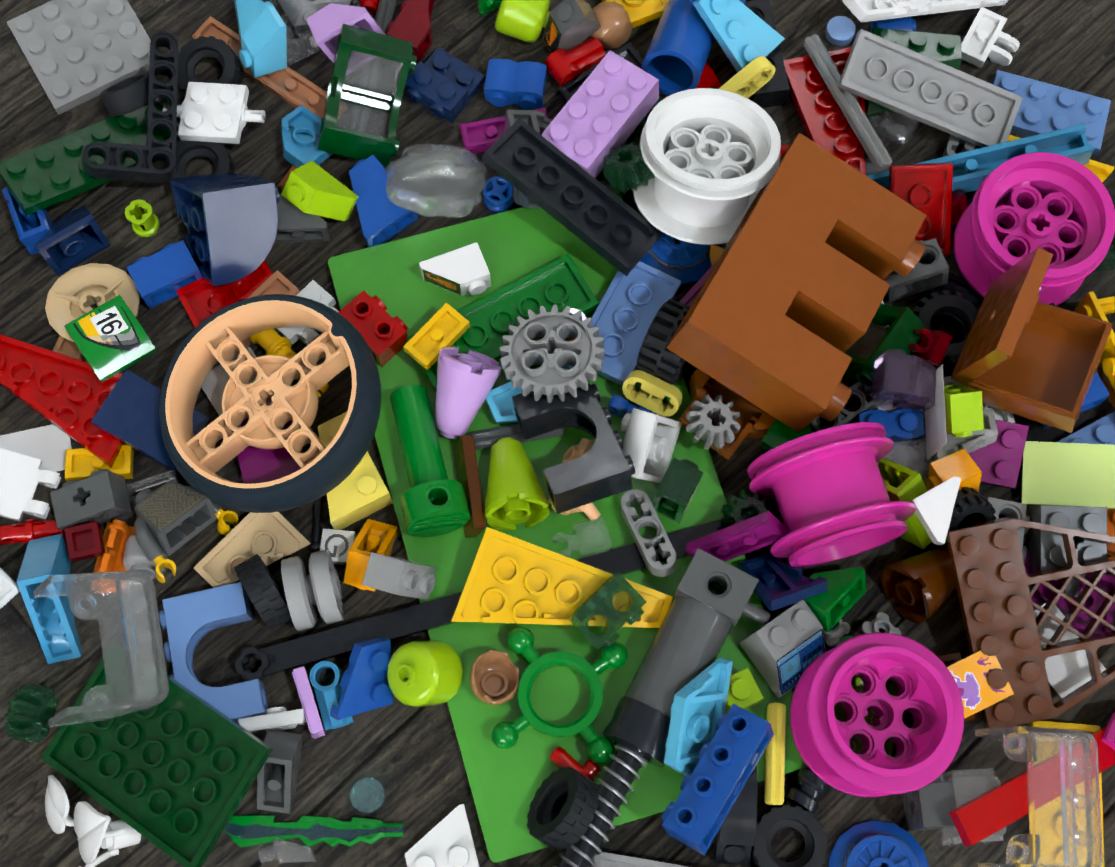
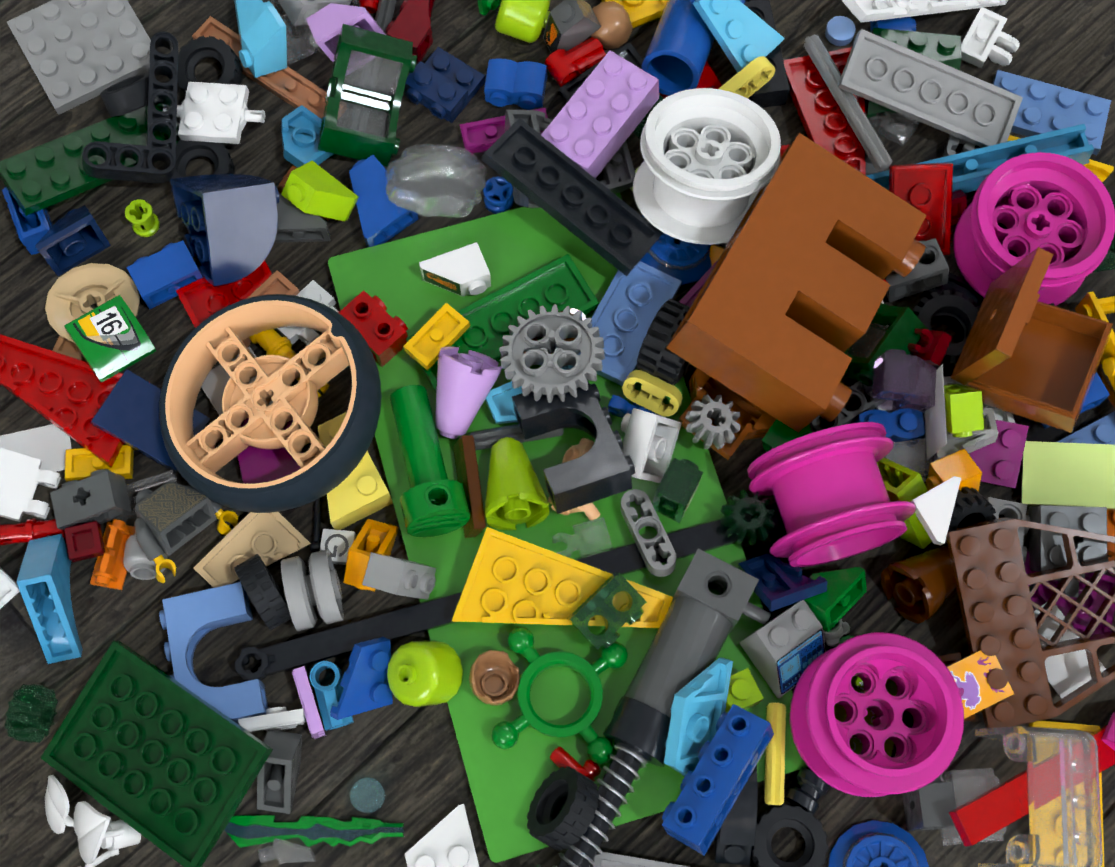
clear windscreen [33,571,169,727] -> none
clear green gear [603,141,654,194] -> none
magenta tile [686,511,788,562] -> none
light grey plate [862,612,901,635] -> none

